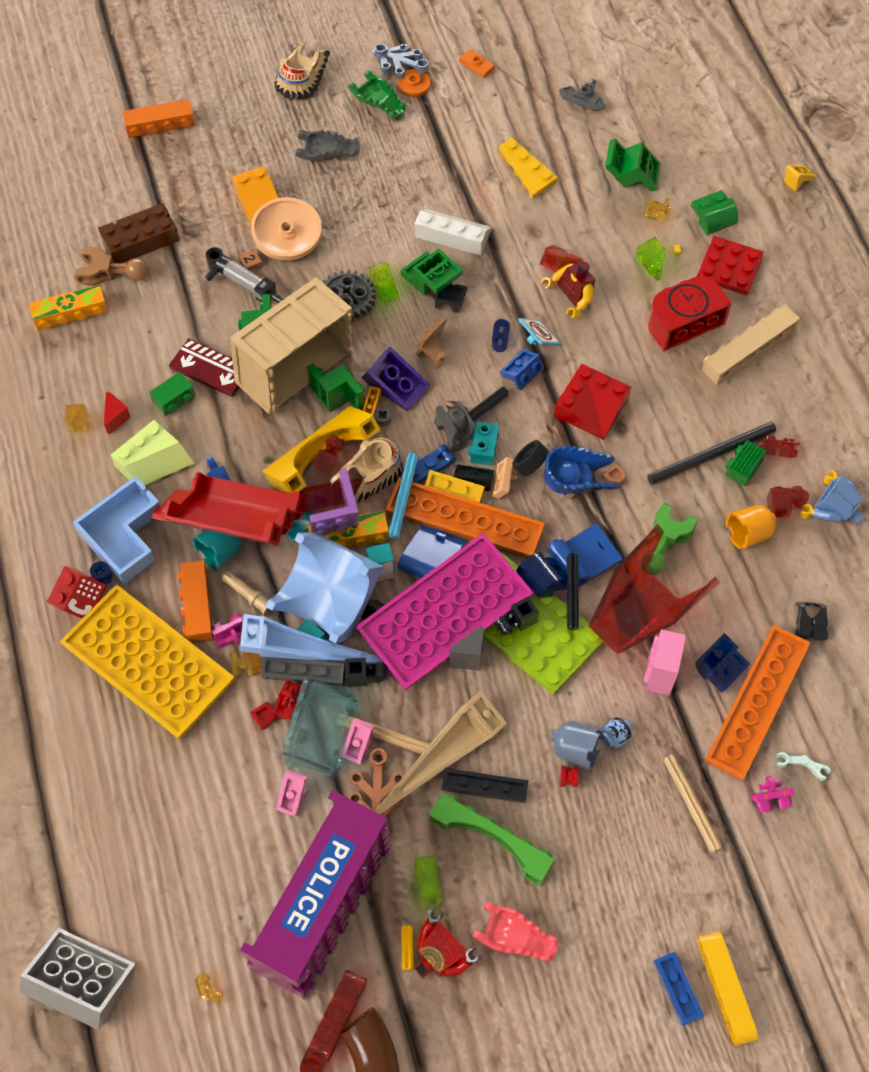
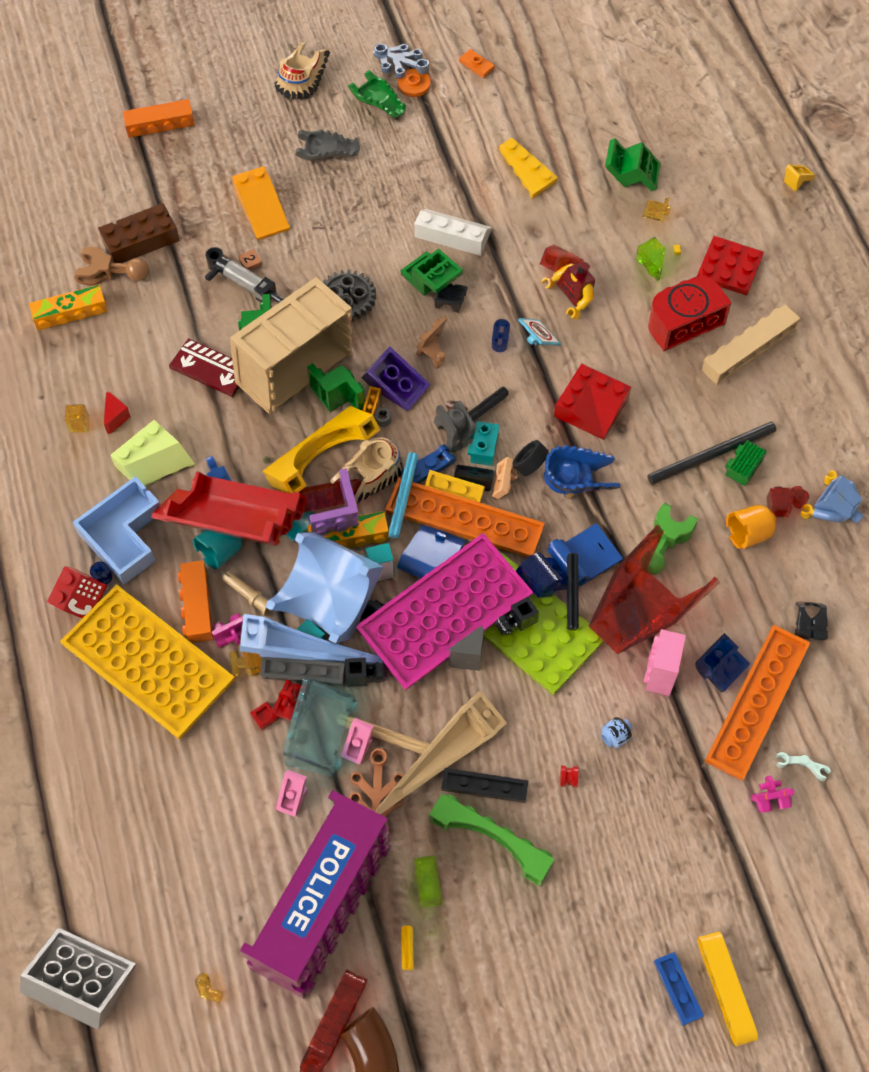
green brick [149,372,195,416] -> none
light nougat dish [251,197,322,260] -> none
clear red brick [312,434,344,476] -> none
clear neon green slope [366,262,400,304] -> none
red torso [414,907,482,979] -> none
coral animal [472,902,558,962] -> none
blue bracket [500,349,544,390] -> none
sand blue cylinder [551,721,604,770] -> none
dark grey piece [559,78,605,111] -> none
nougat tile [602,463,626,485] -> none
tan axle [664,754,721,853] -> none
green brick [691,190,738,235] -> none
clear red hinge [759,435,800,458] -> none

